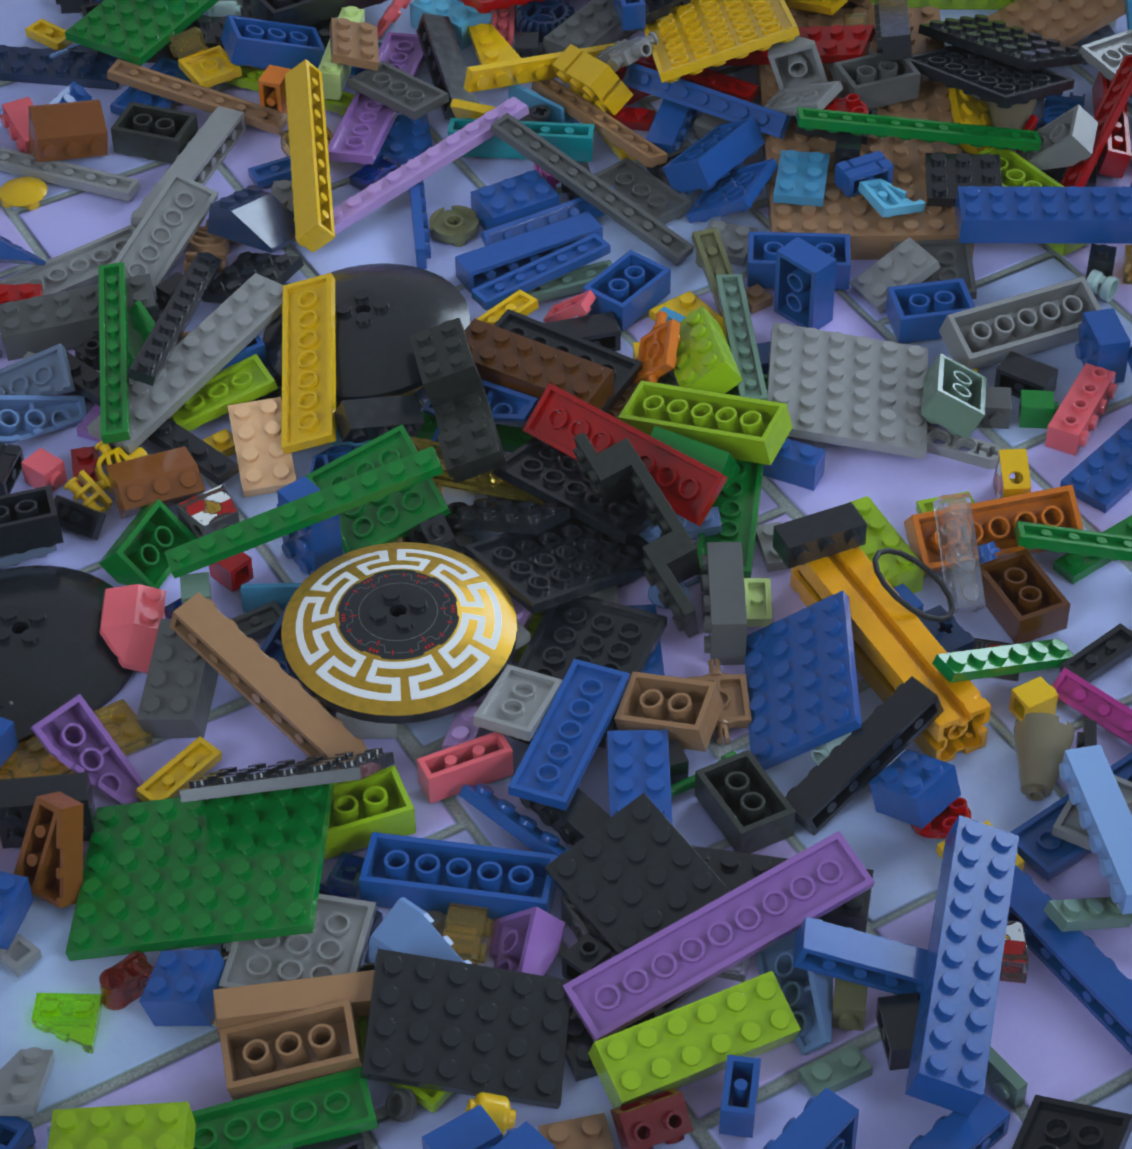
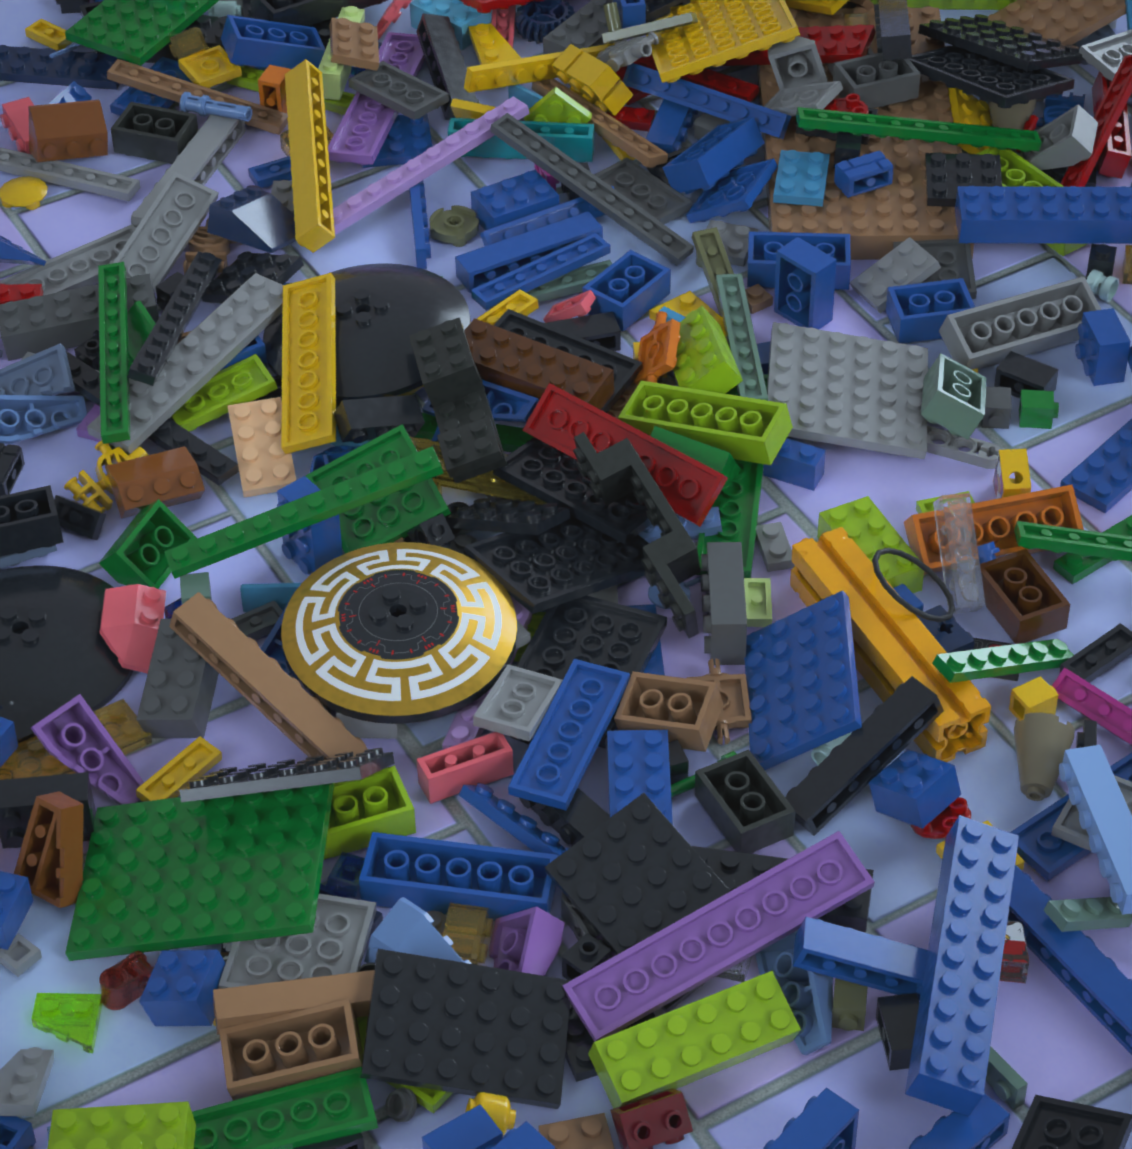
coral brick [21,448,67,492] -> none
red plate [71,446,99,487] -> none
torso [176,484,240,538] -> none
yellow plate [203,428,236,457] -> none
red brick [209,552,254,592] -> none
clear blue plate [349,155,401,191] -> none
black brick [515,32,543,58] -> none
blue brick [719,1055,761,1138] -> none
black brick [773,502,867,569] -> none
sand green plate [798,1044,873,1097] -> none
medium azure wing [858,179,926,218] -> none
coral brick [1045,363,1118,456] -> none
none -> medium blue pin [180,92,252,122]
none -> lime plate [524,87,592,124]
none -> olive piece [602,2,698,44]

